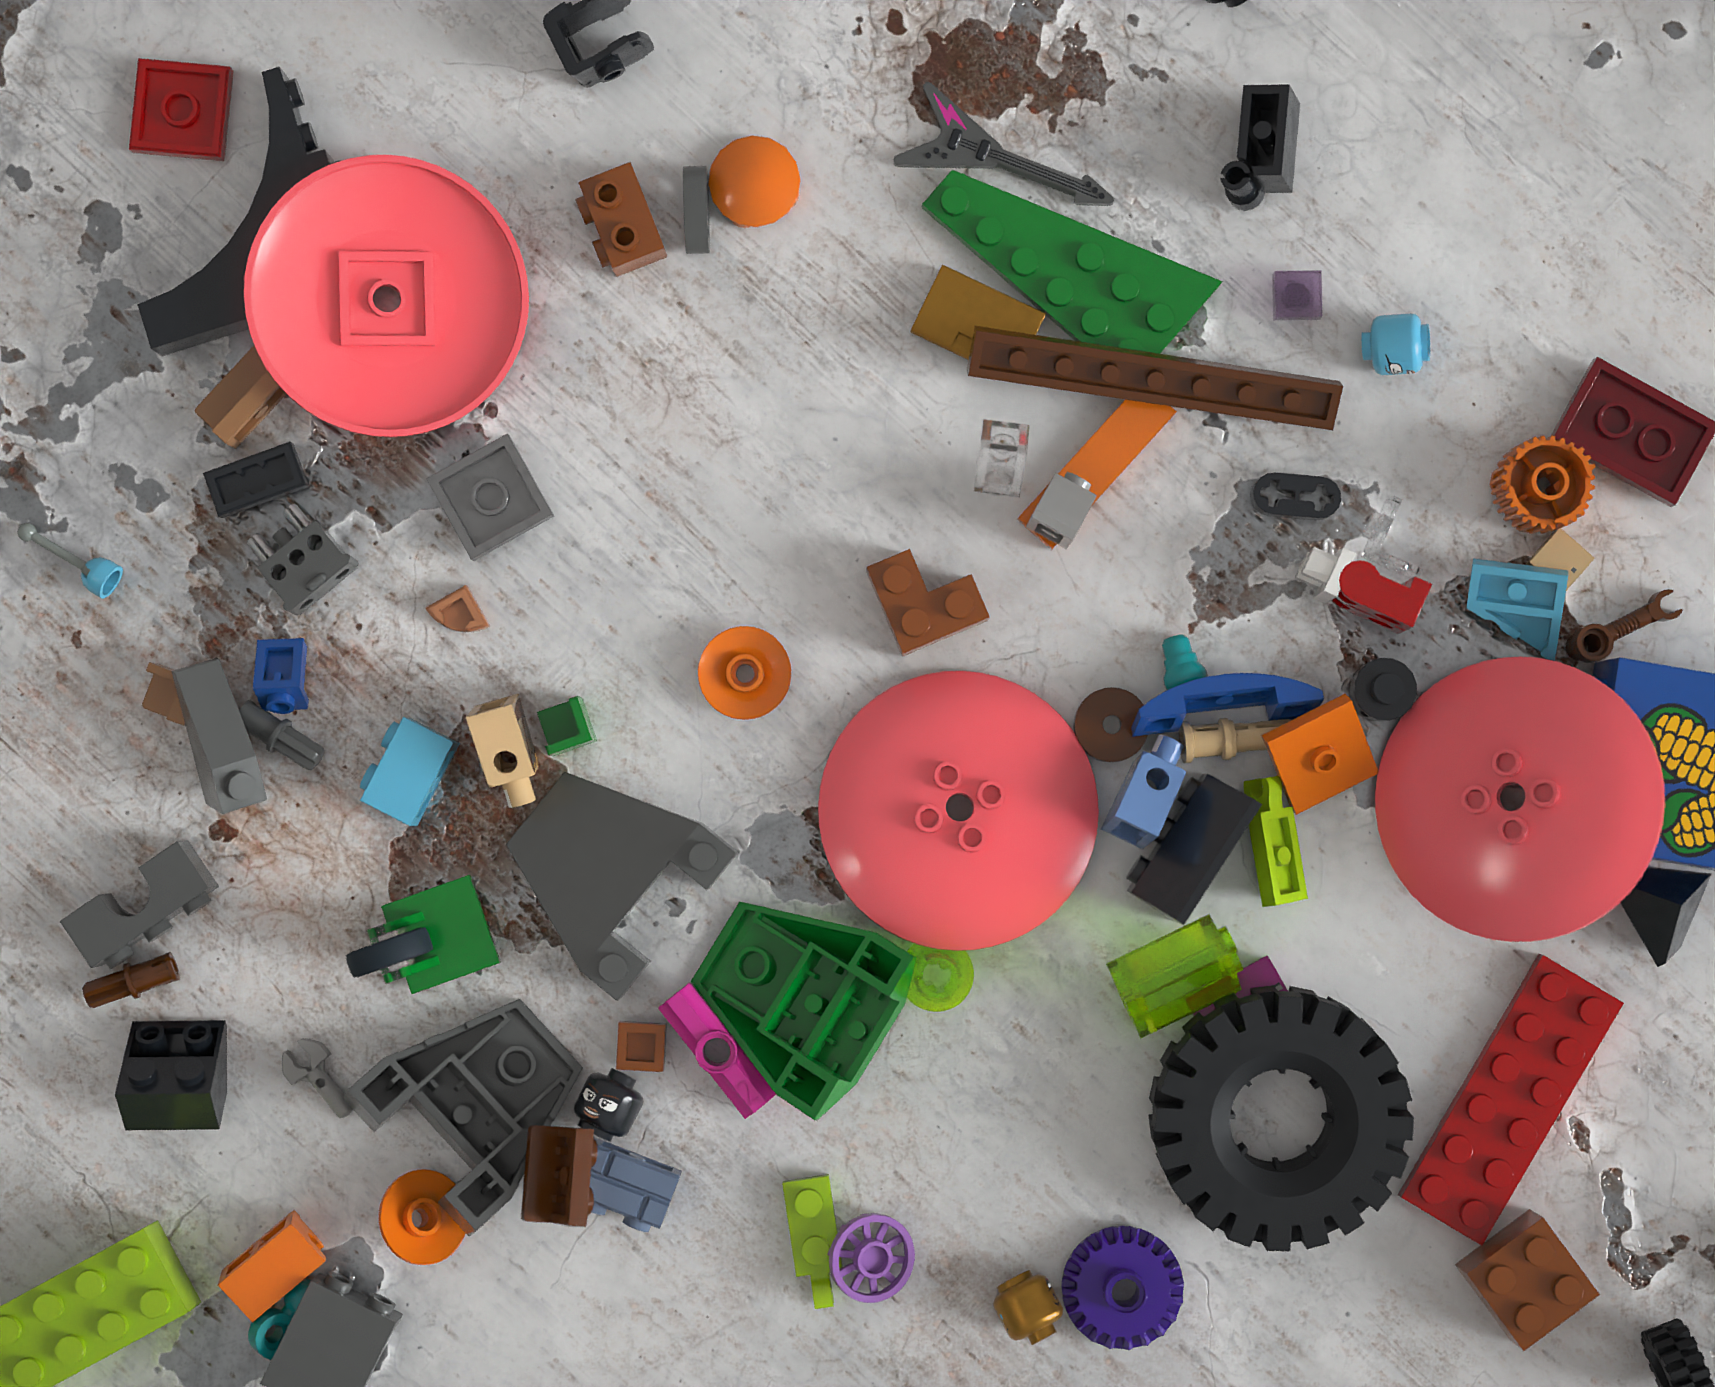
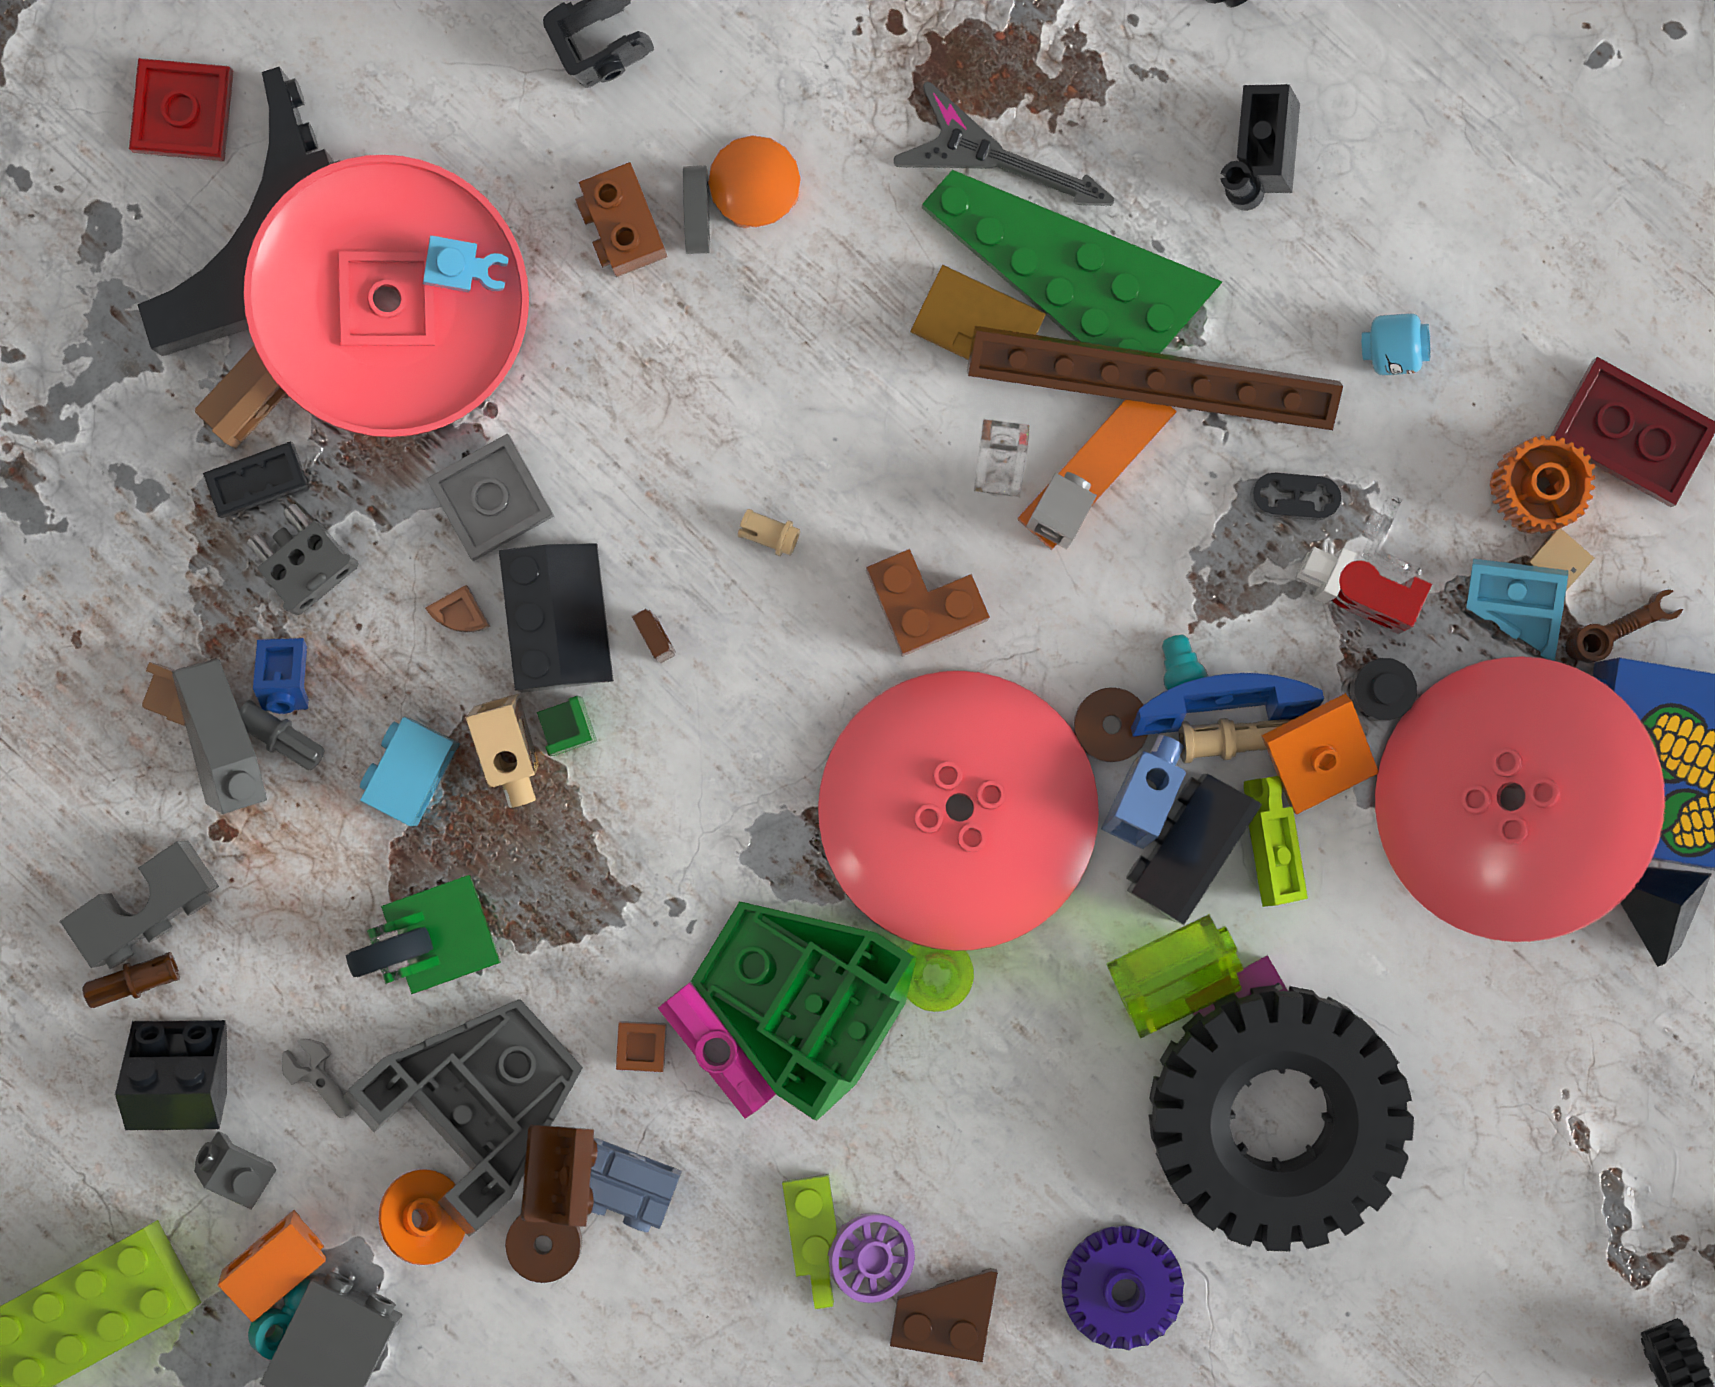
hinge [17,523,123,599] -> none
dark grey wedge [506,772,739,1001] -> none
black head [573,1068,643,1142] -> none
orange dish [698,626,791,720] -> none
pearl gold head [993,1270,1063,1345] -> none
clear purple plate [1272,270,1322,320] -> none
red plate [1398,954,1624,1246] -> none
dark orange brick [1455,1209,1600,1351] -> none
none -> dark grey bracket [194,1131,277,1210]
none -> medium azure plate [422,235,509,293]
none -> black slope [499,543,614,693]
none -> reddish brown piece [505,1214,582,1283]
none -> reddish brown tile [631,609,676,663]
none -> tan pin [738,509,800,556]
none -> reddish brown wing [890,1268,998,1362]

